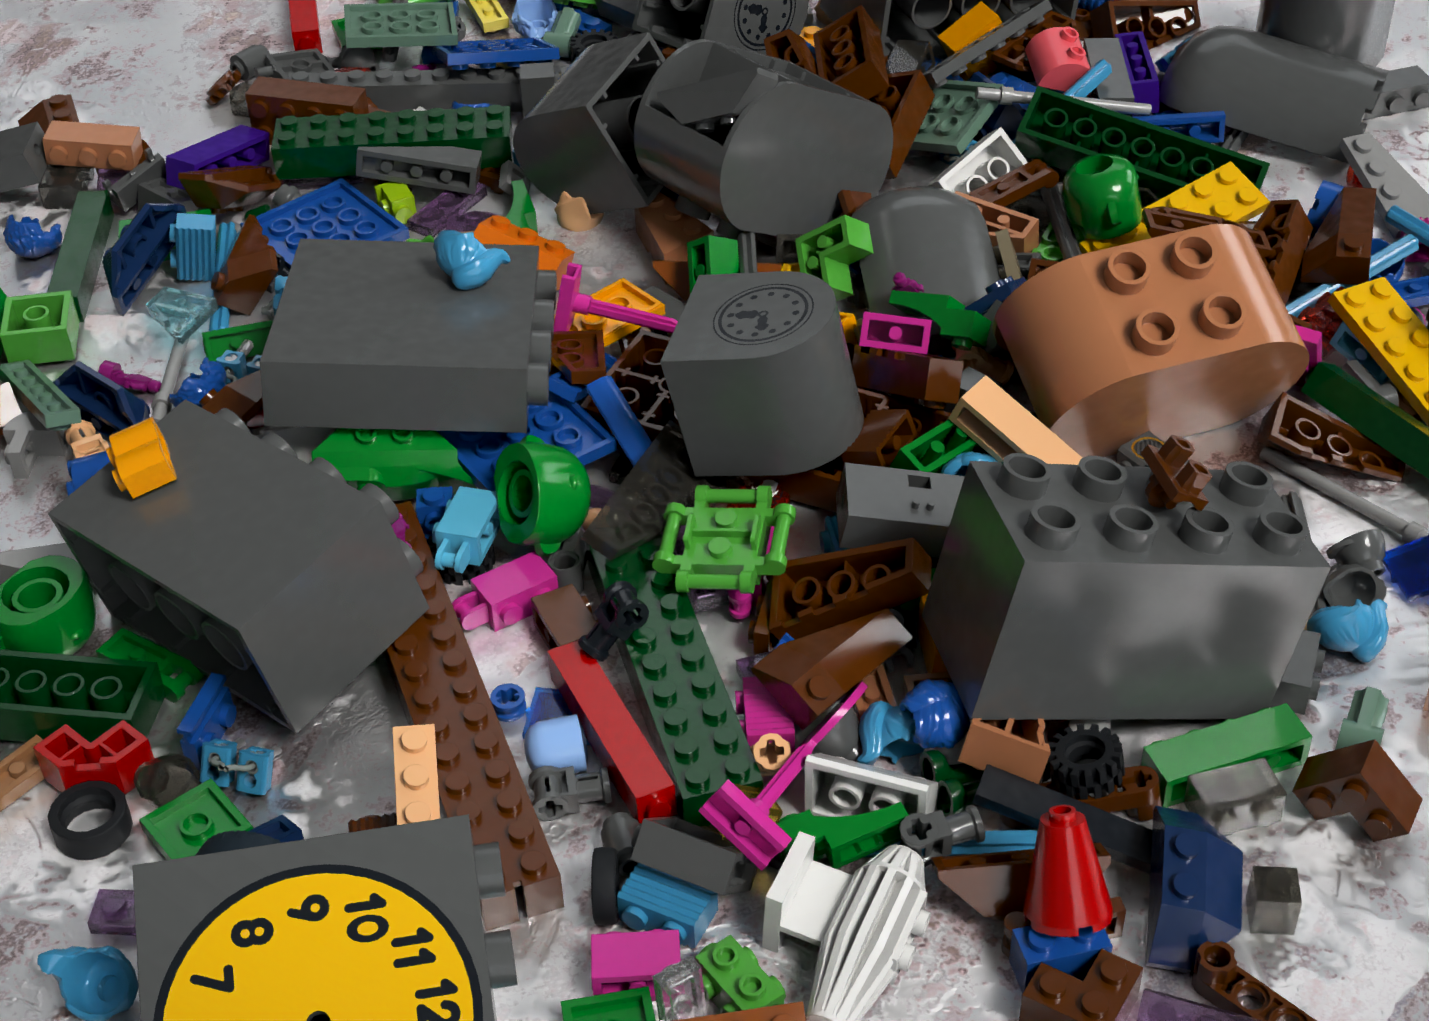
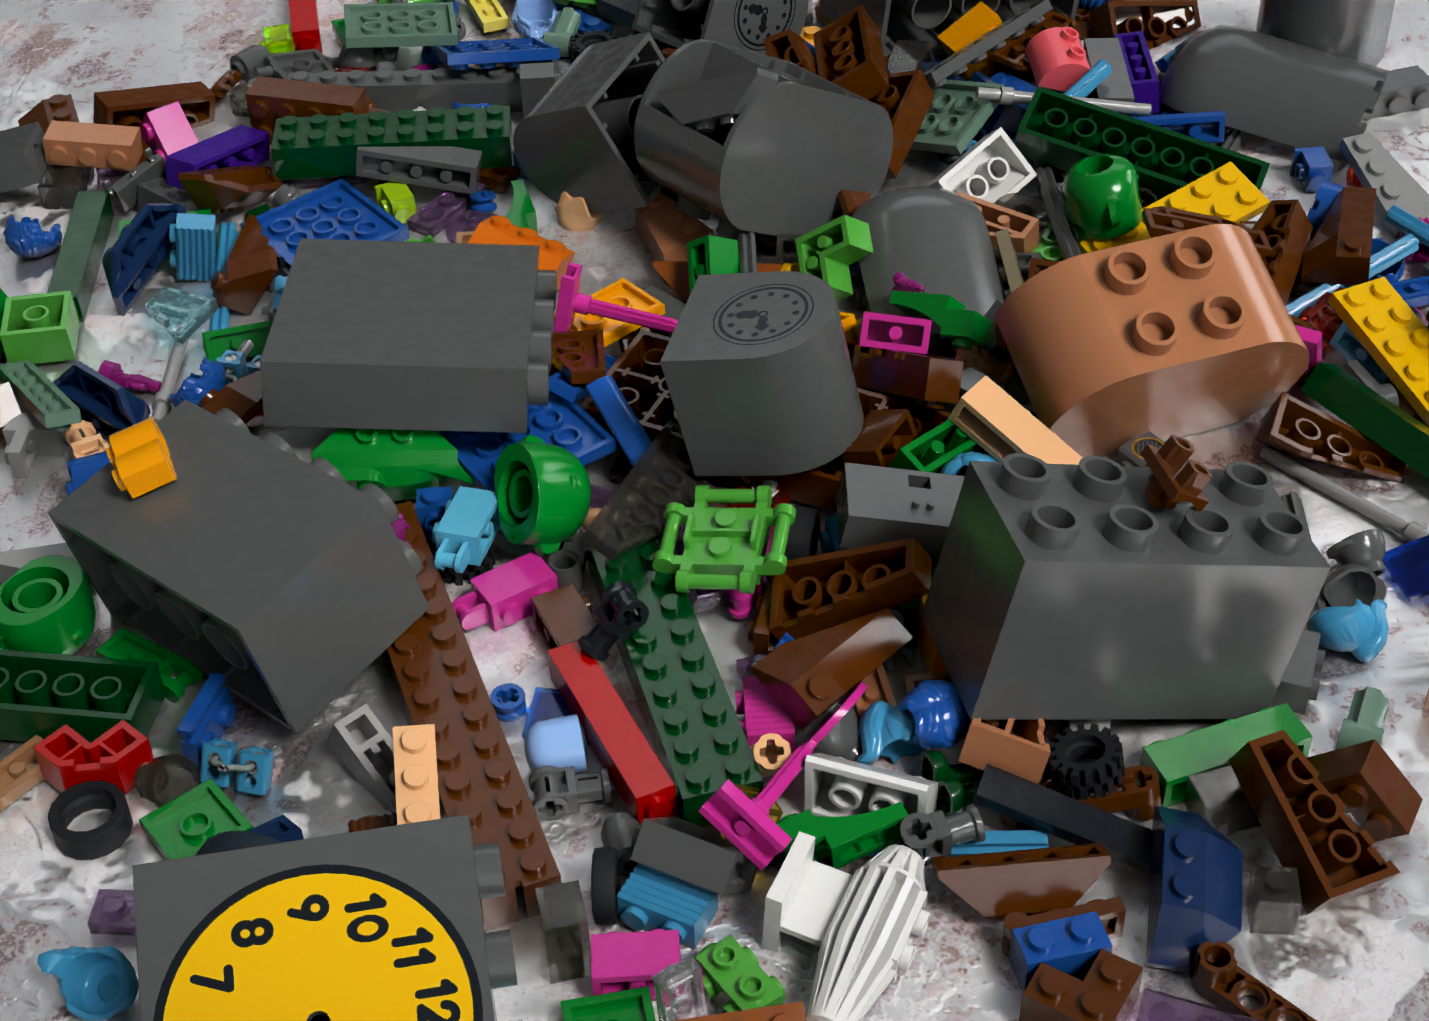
dark azure hair [433,230,511,290] -> none
light grey plate [499,160,530,197] -> none
dark blue wing [964,276,1026,315] -> none
reddish brown plate [969,159,1059,207] -> none
red cone [1023,805,1113,937] -> none
none -> reddish brown wedge [93,81,215,129]
none -> brick [139,101,199,163]
none -> clear neon green brick [260,23,295,54]
none -> light grey slope [327,703,396,813]
none -> blue bush [469,190,497,212]
none -> clear smoke brick [535,880,591,984]
none -> black tyre [785,505,820,560]
none -> reddish brown wedge [1228,730,1401,915]
none -> blue brick [1289,146,1334,193]

